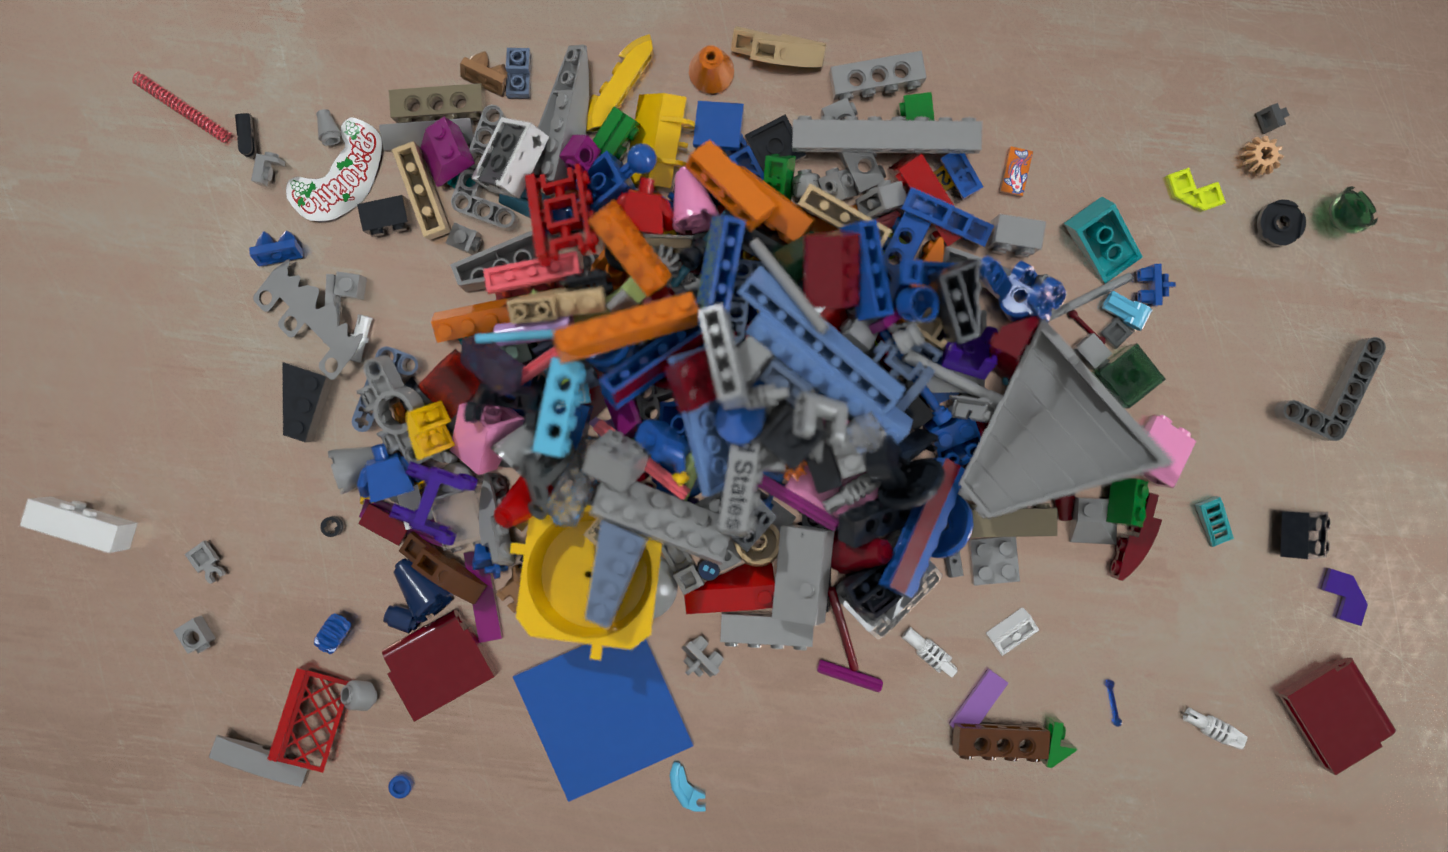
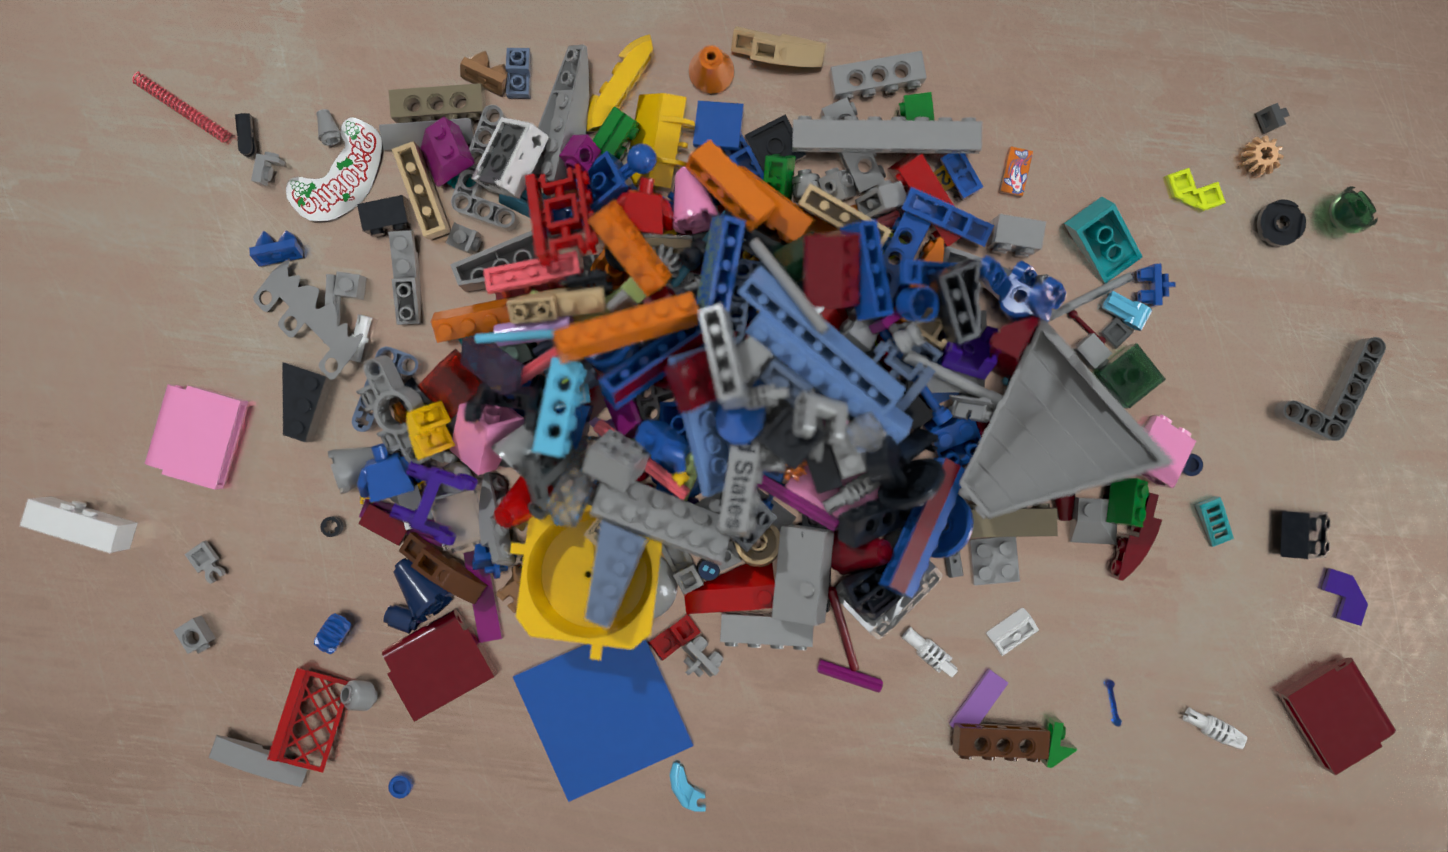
none -> bright pink piece [145,384,248,490]
none -> light grey slope [388,230,421,325]
none -> red slope [648,614,701,661]
none -> dark blue tile [1181,453,1203,476]

